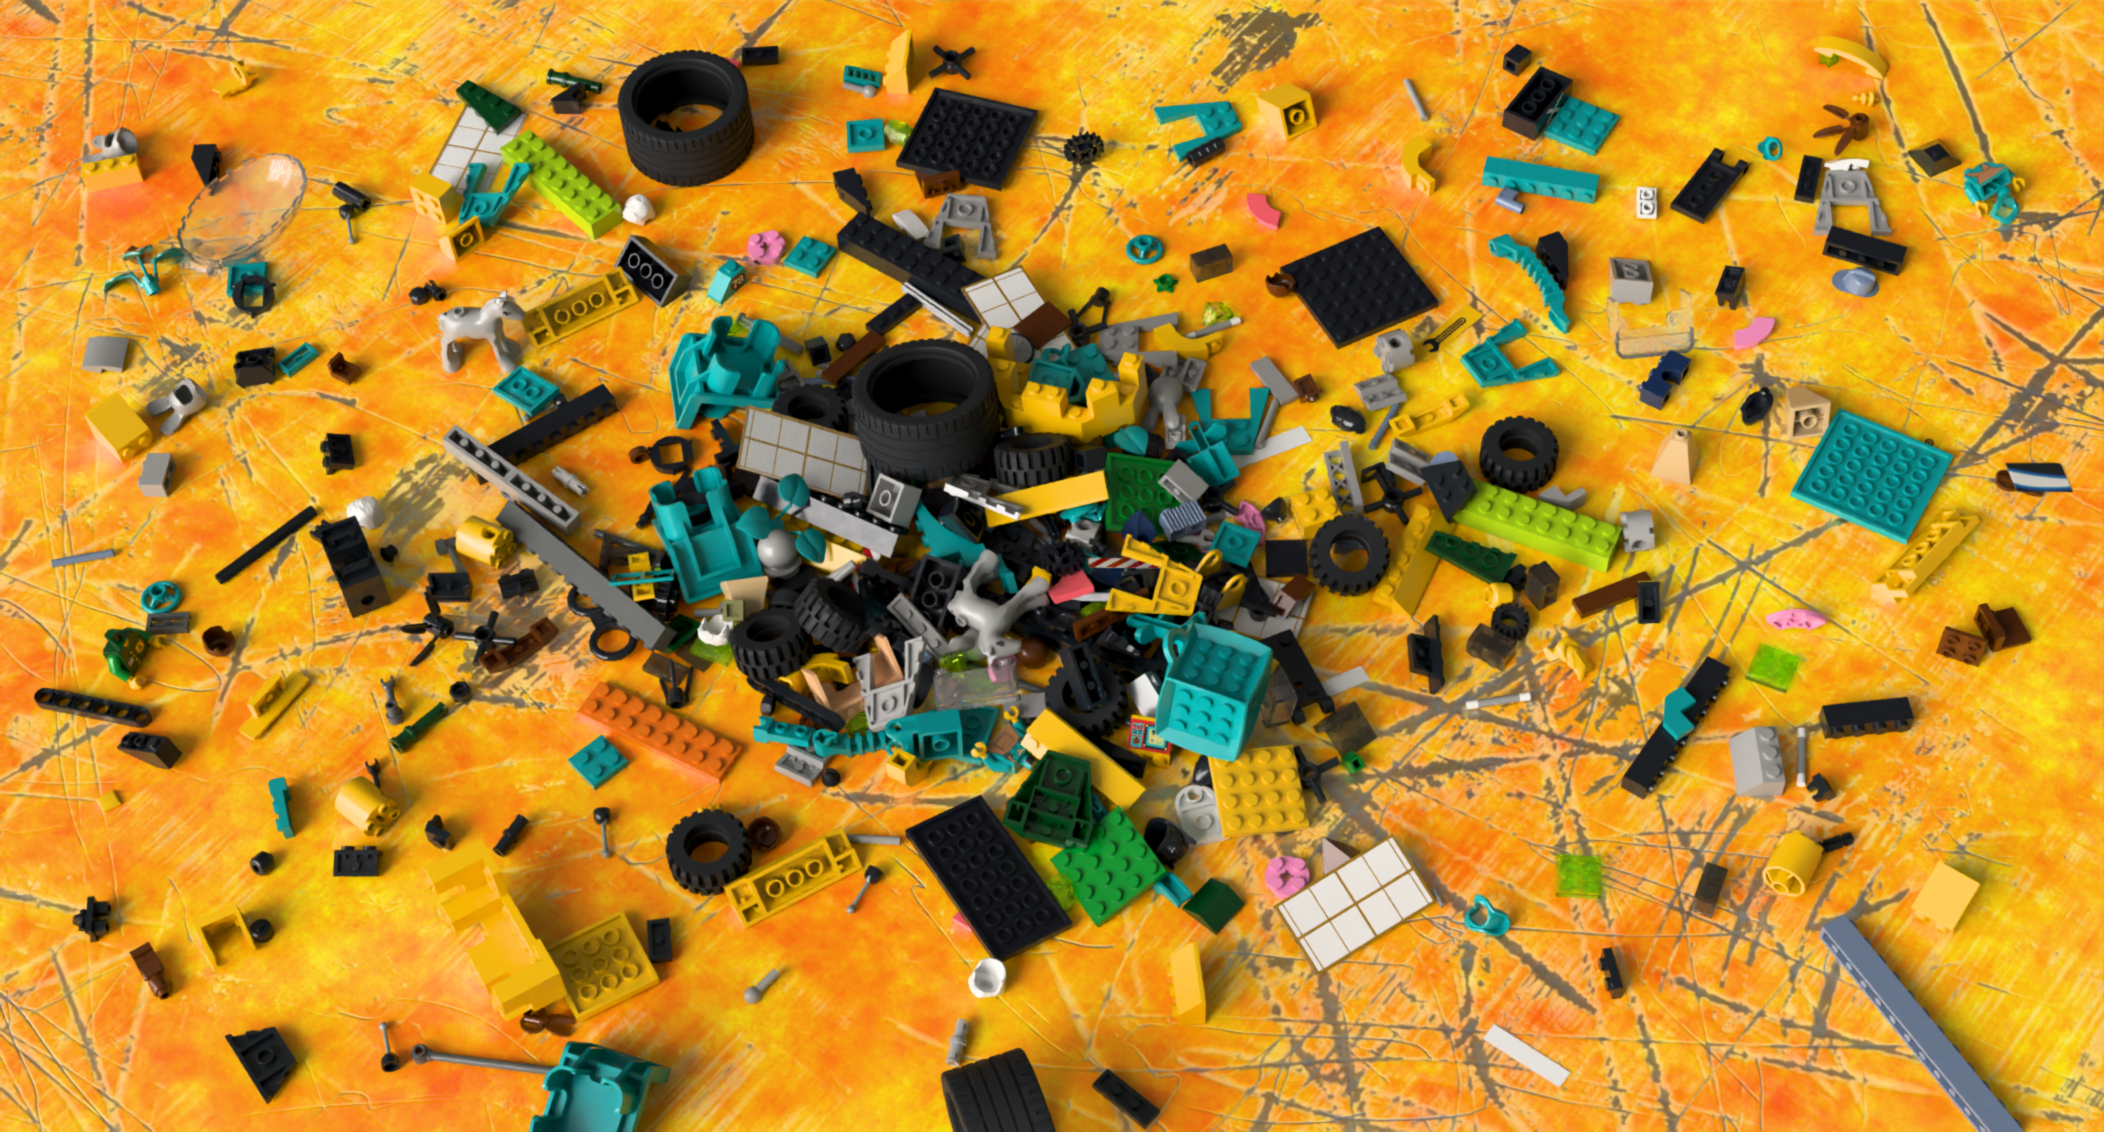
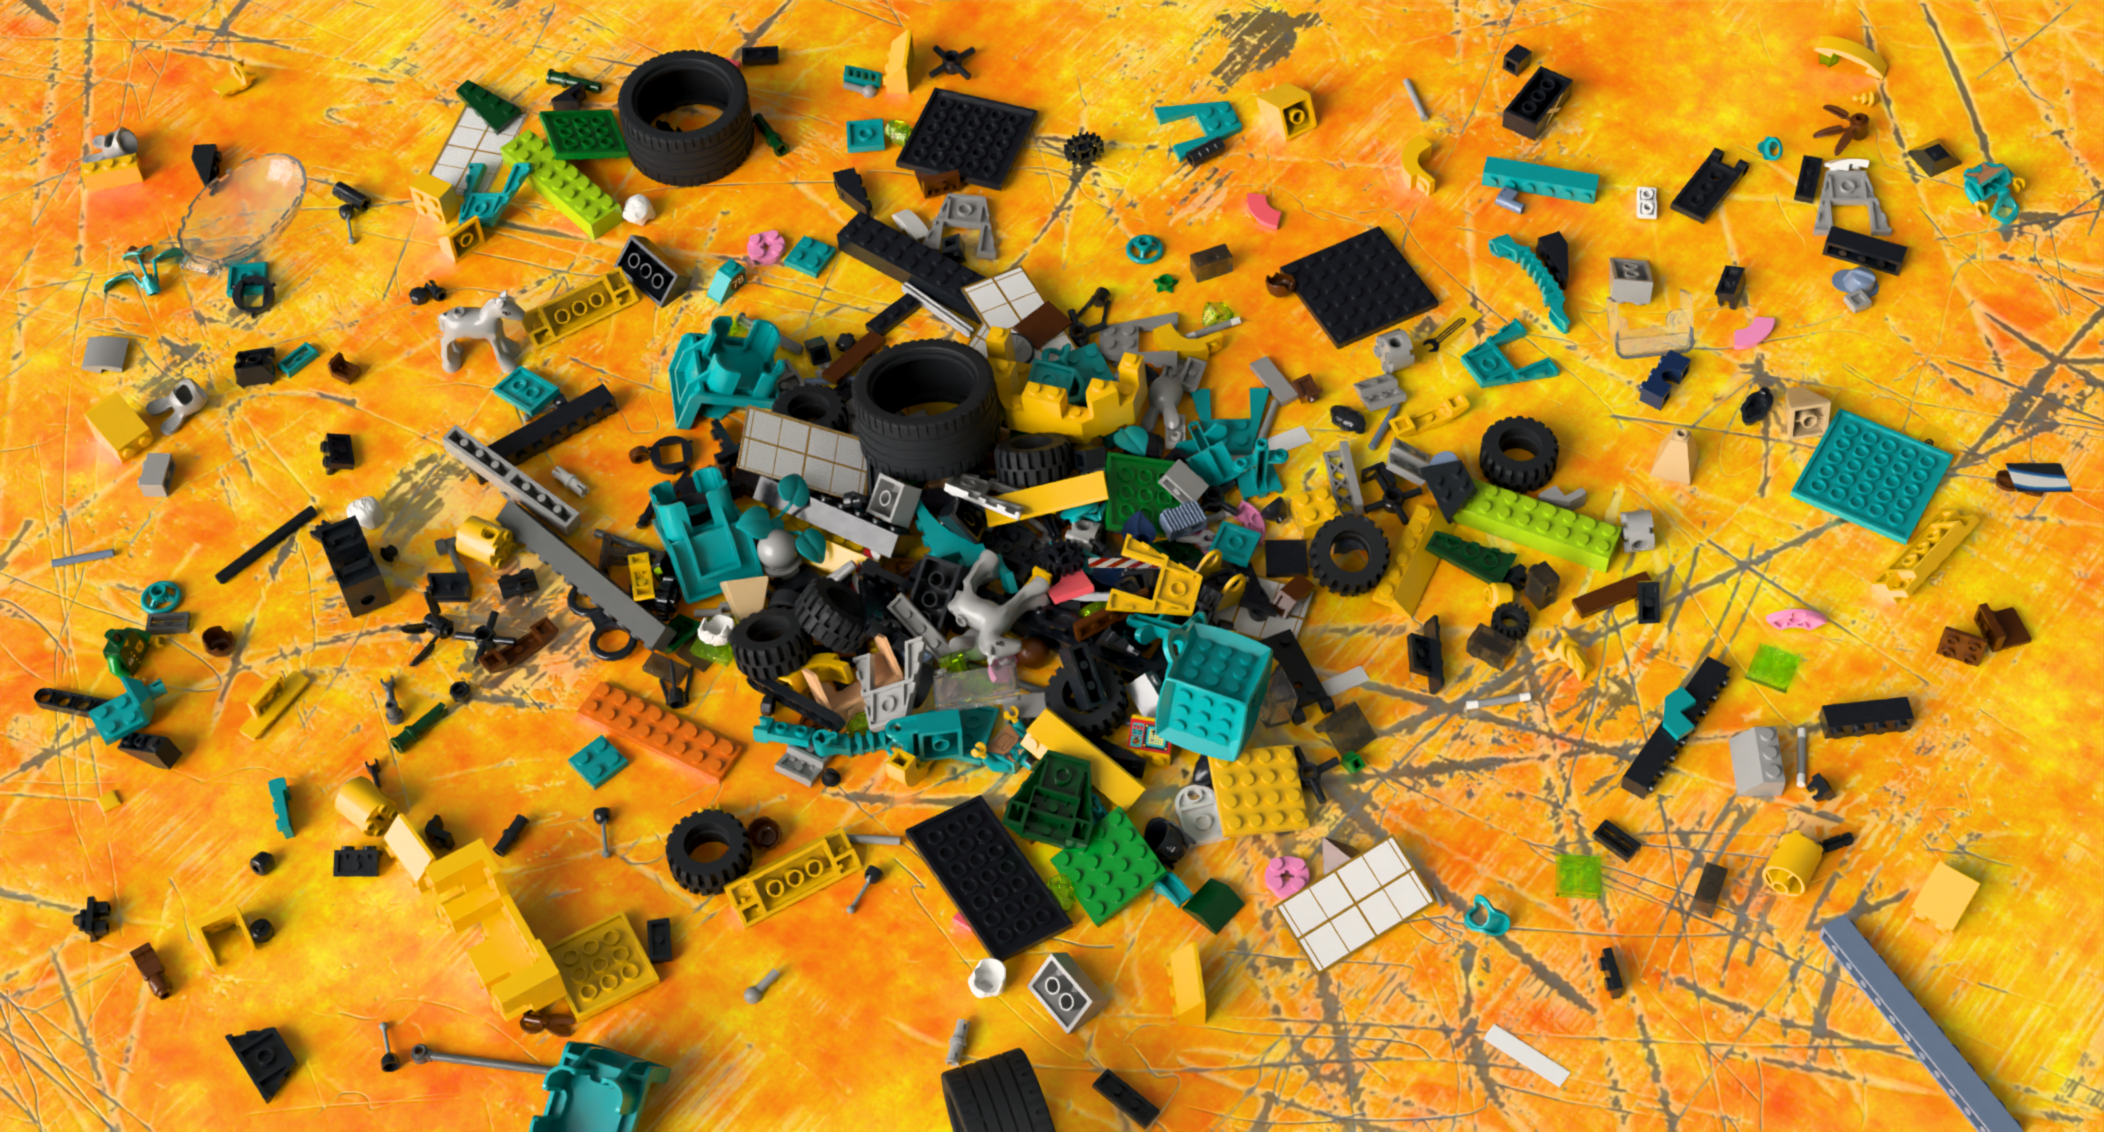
teal window [609,568,675,586] -> none
olive tile [723,600,746,622] -> none
black arm [998,426,1025,441] -> none
teal plate [1544,96,1620,156] -> none
none -> teal plate [88,676,168,746]
none -> slope [384,813,437,893]
none -> green plate [539,109,629,160]
none -> dark green pin [753,113,789,157]
none -> light grey slope [1027,952,1108,1034]
none -> teal piece [1233,438,1289,502]
none -> black tile [1591,819,1642,863]
none -> light grey plate [1843,289,1872,314]

